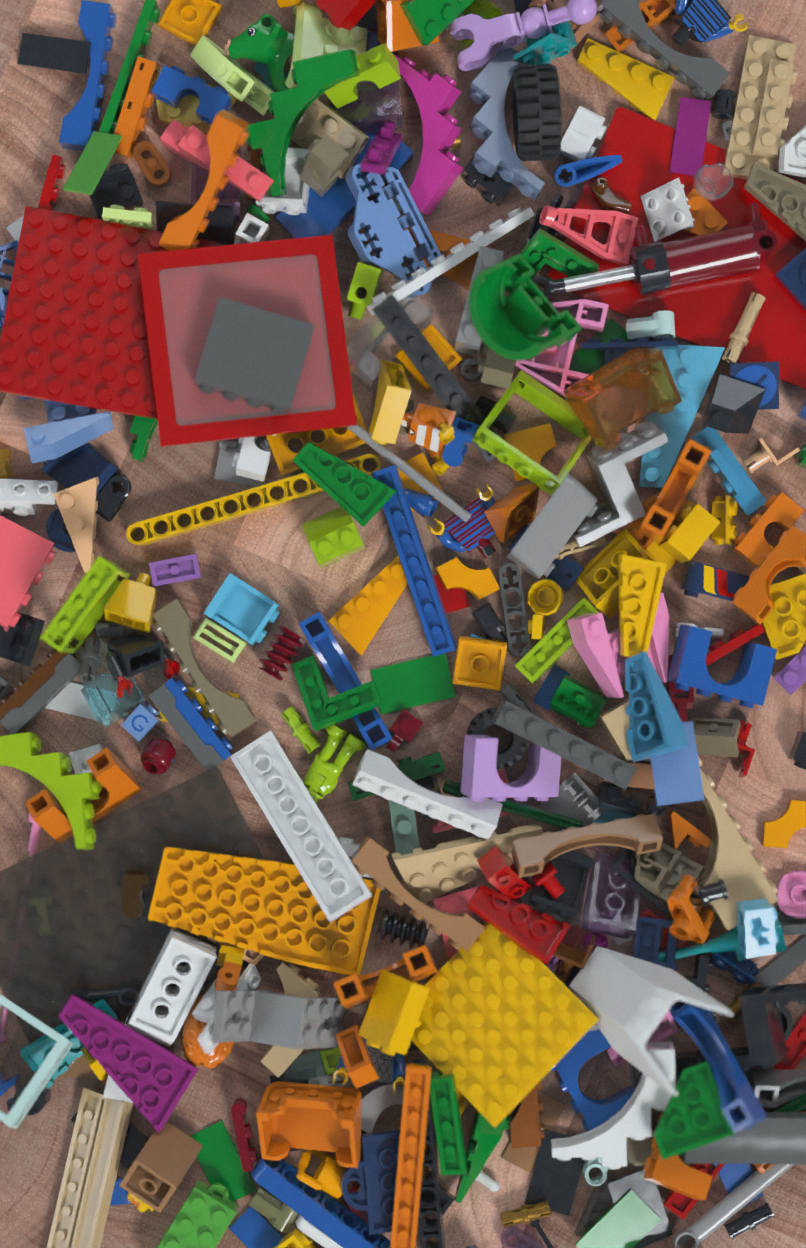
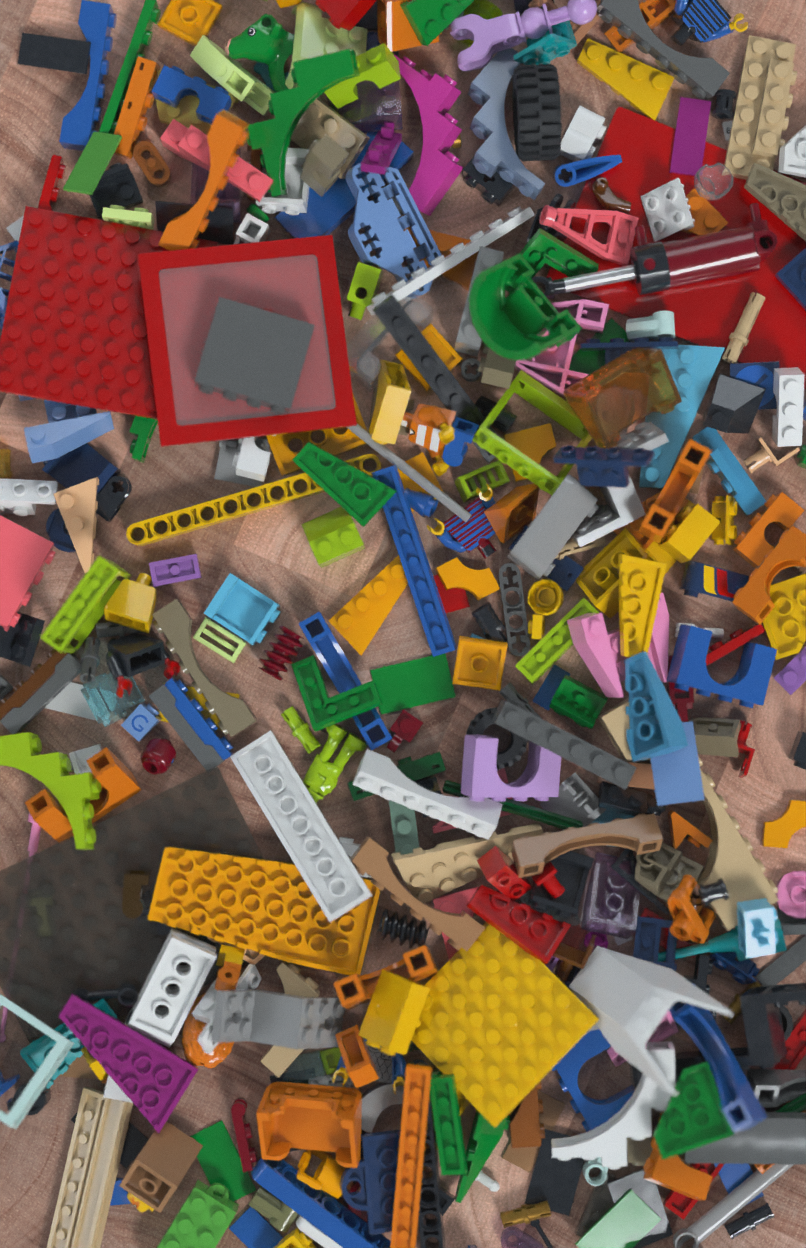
none -> lime slope [454,460,510,502]
none -> dark blue bracket [553,445,655,488]
none -> white arch [772,367,804,447]

